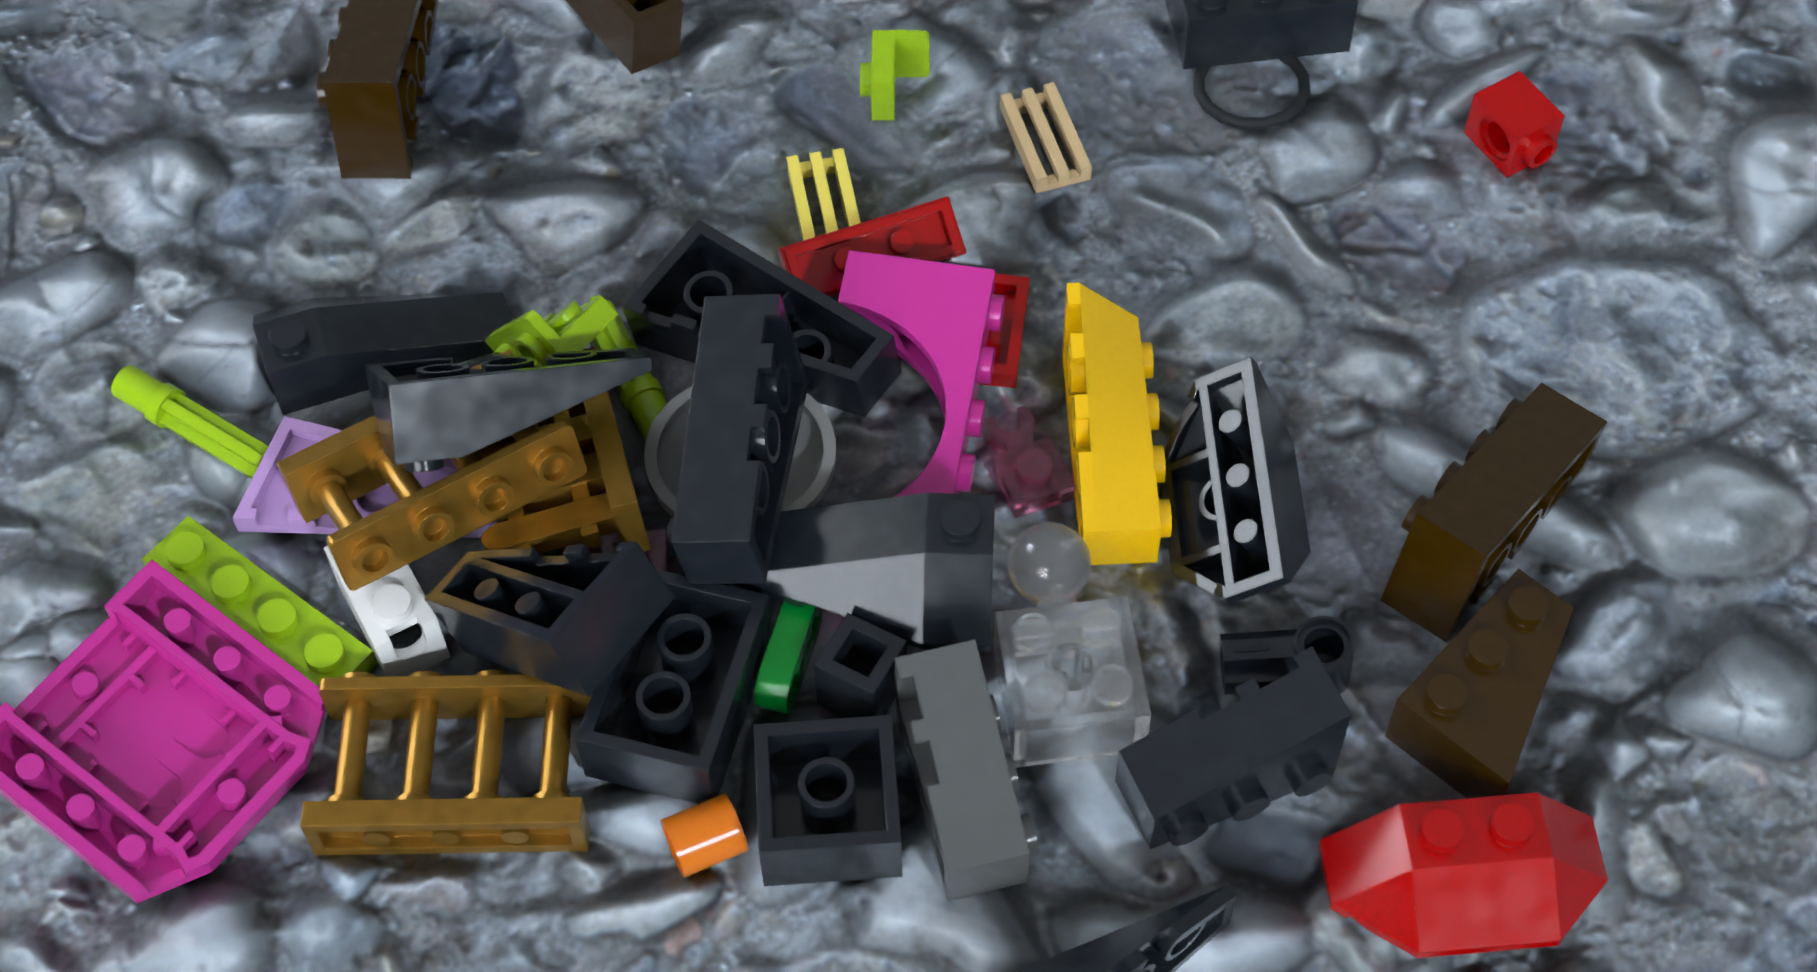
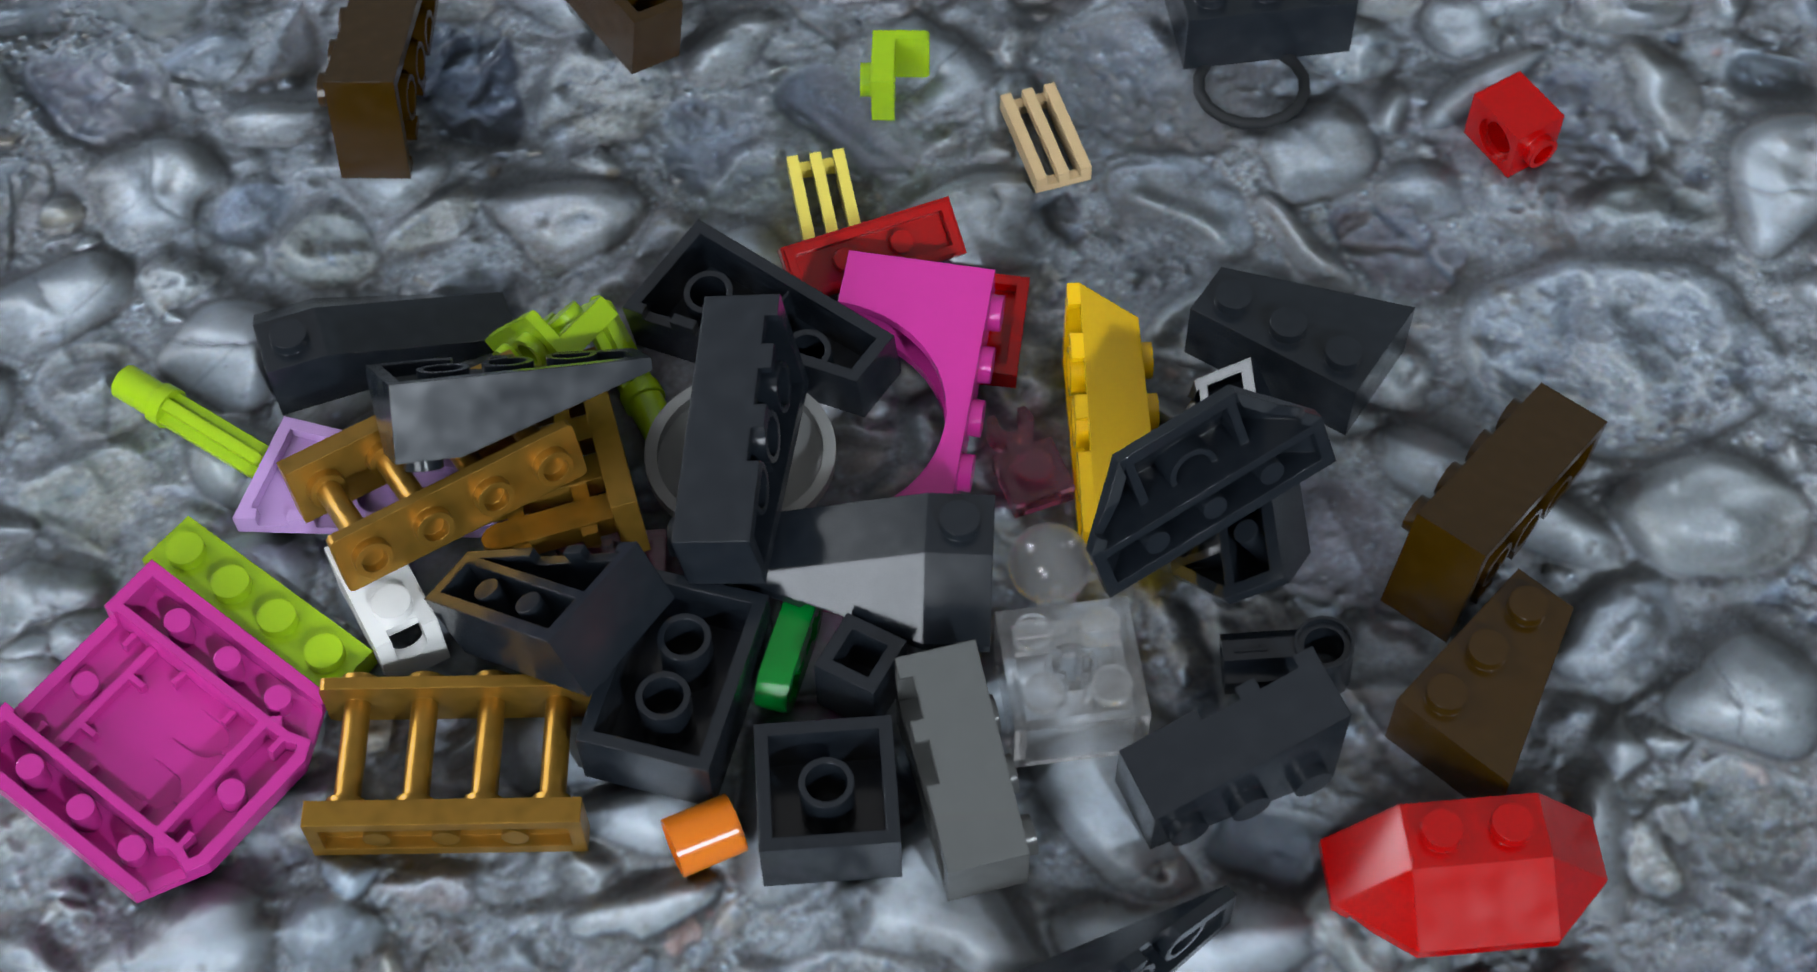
none -> black wedge [1086,385,1336,598]
none -> black wedge [1184,267,1415,435]

